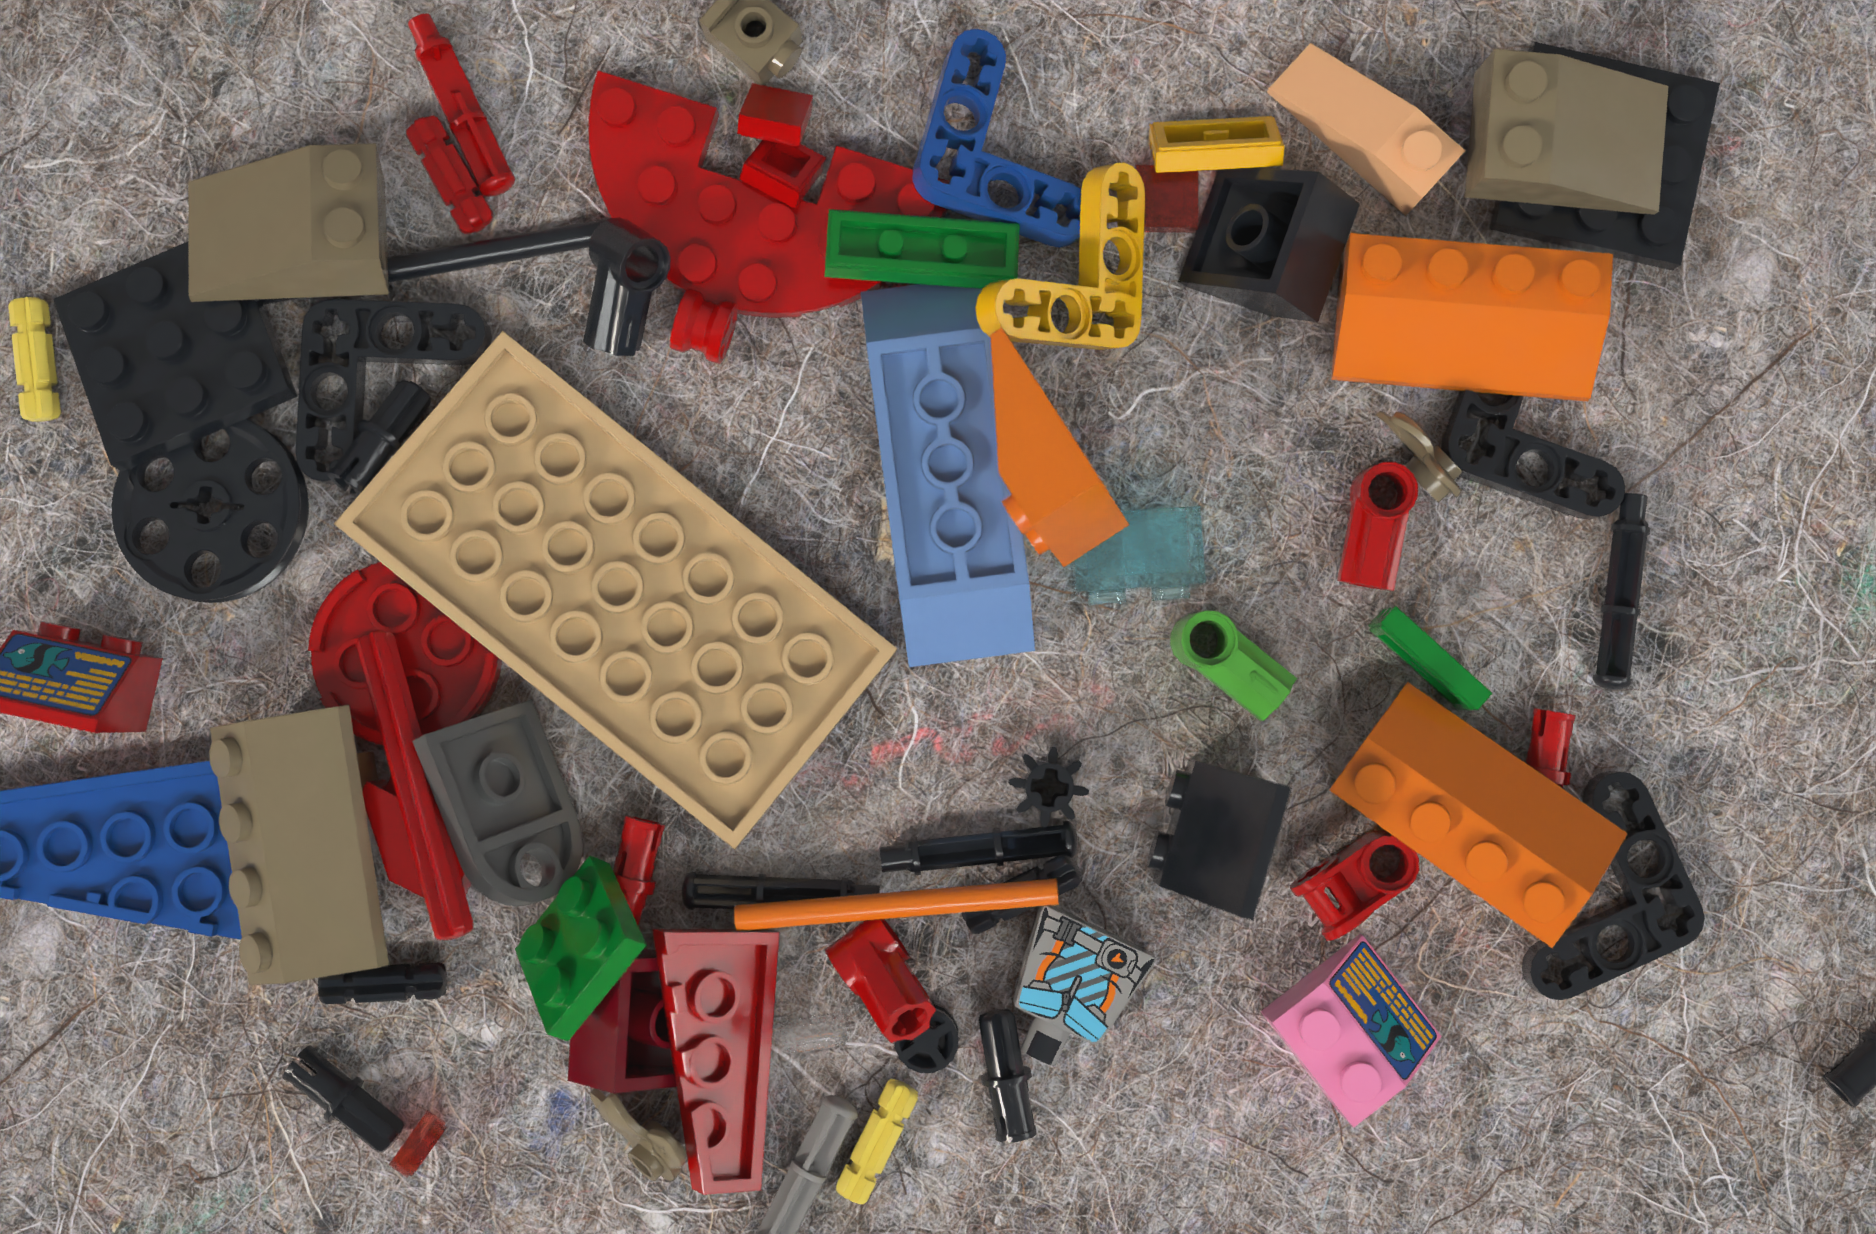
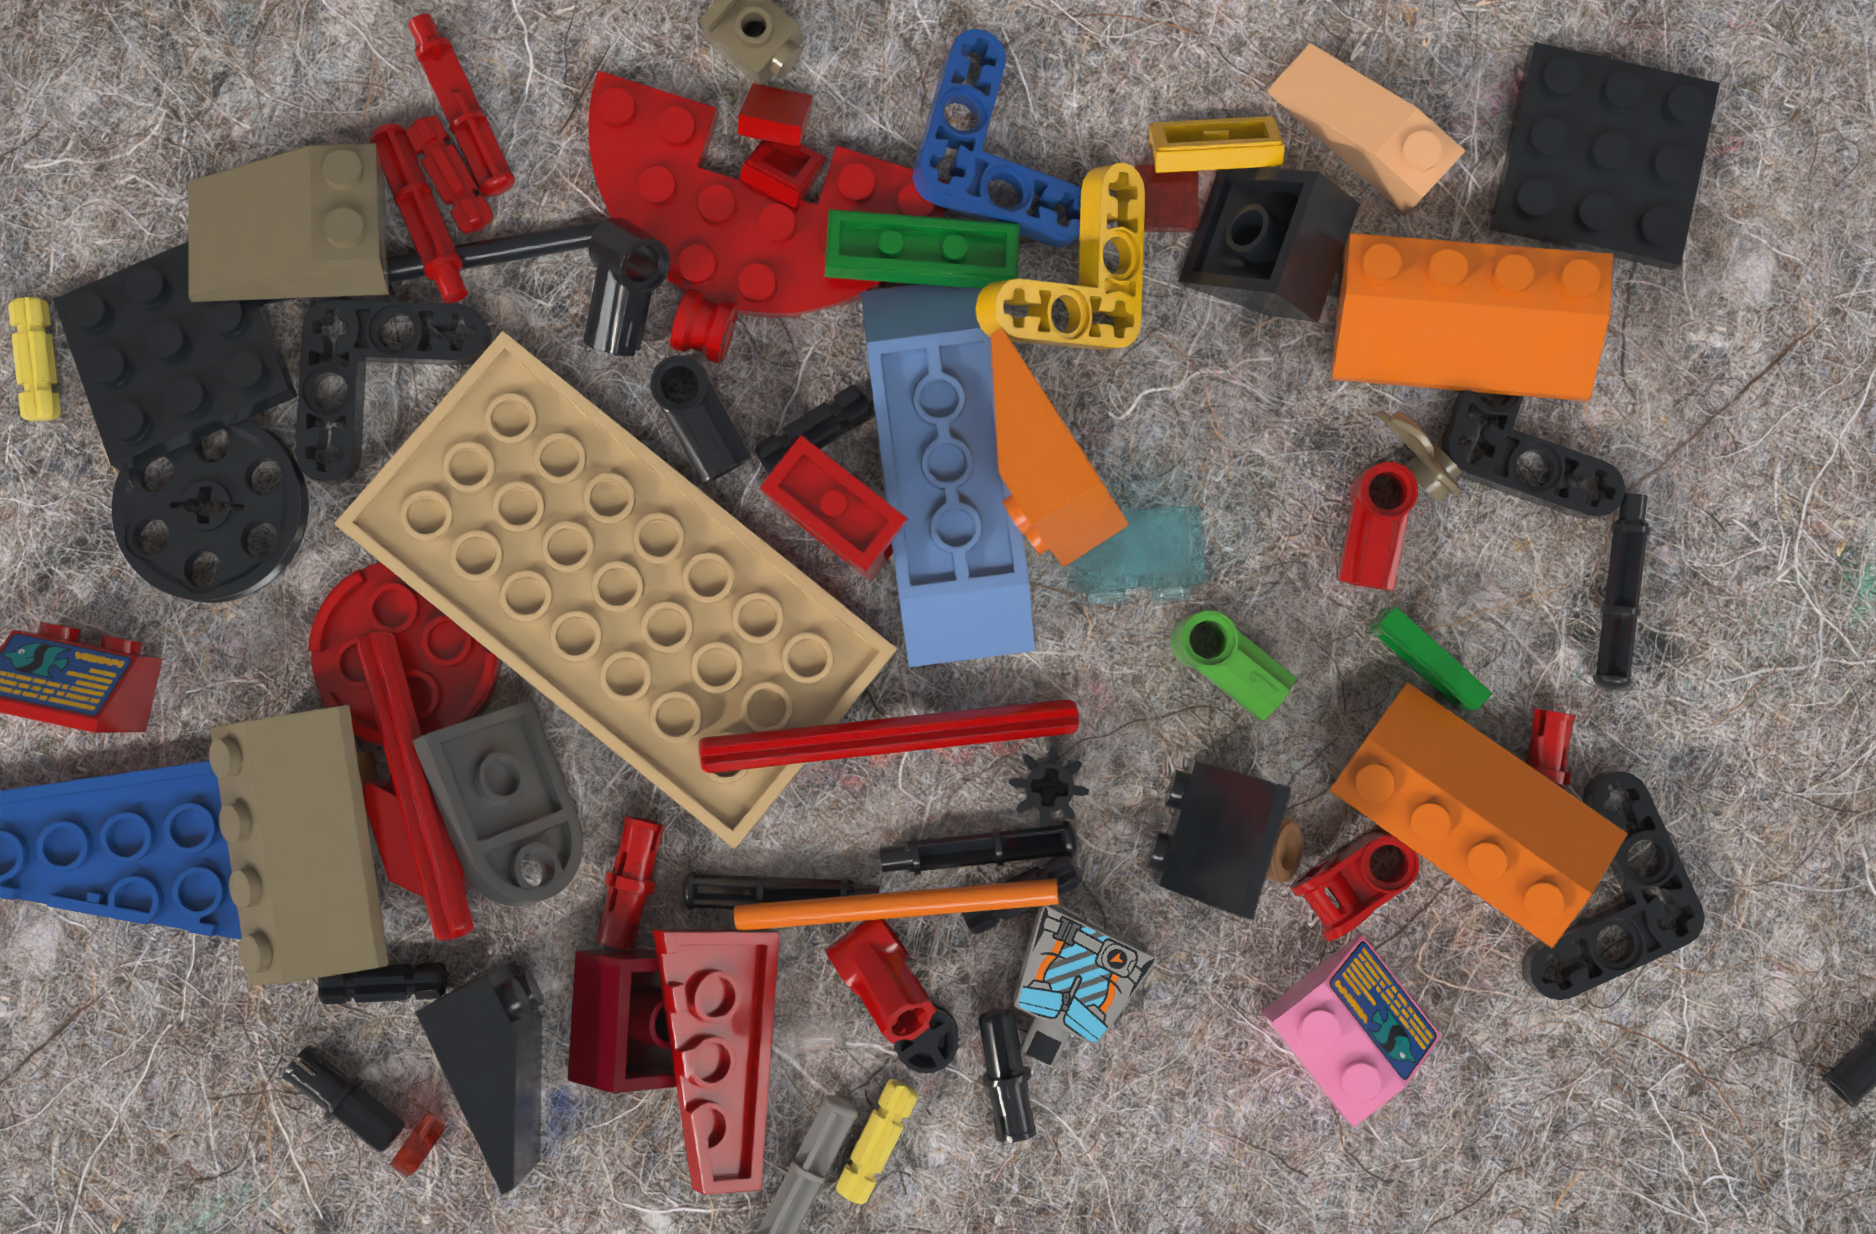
black axle [327,380,431,497] -> none
green plate [515,855,646,1041] -> none
dark tan plate [590,1088,687,1181] -> none
dark tan slope [1465,49,1668,215] -> none
none -> red piece [369,123,468,303]
none -> black slope [415,961,543,1195]
none -> black piece [650,355,752,485]
none -> red axle [698,699,1079,773]
none -> black axle [755,385,873,474]
none -> red window [759,435,908,582]
none -> medium nougat tile [1265,818,1303,883]

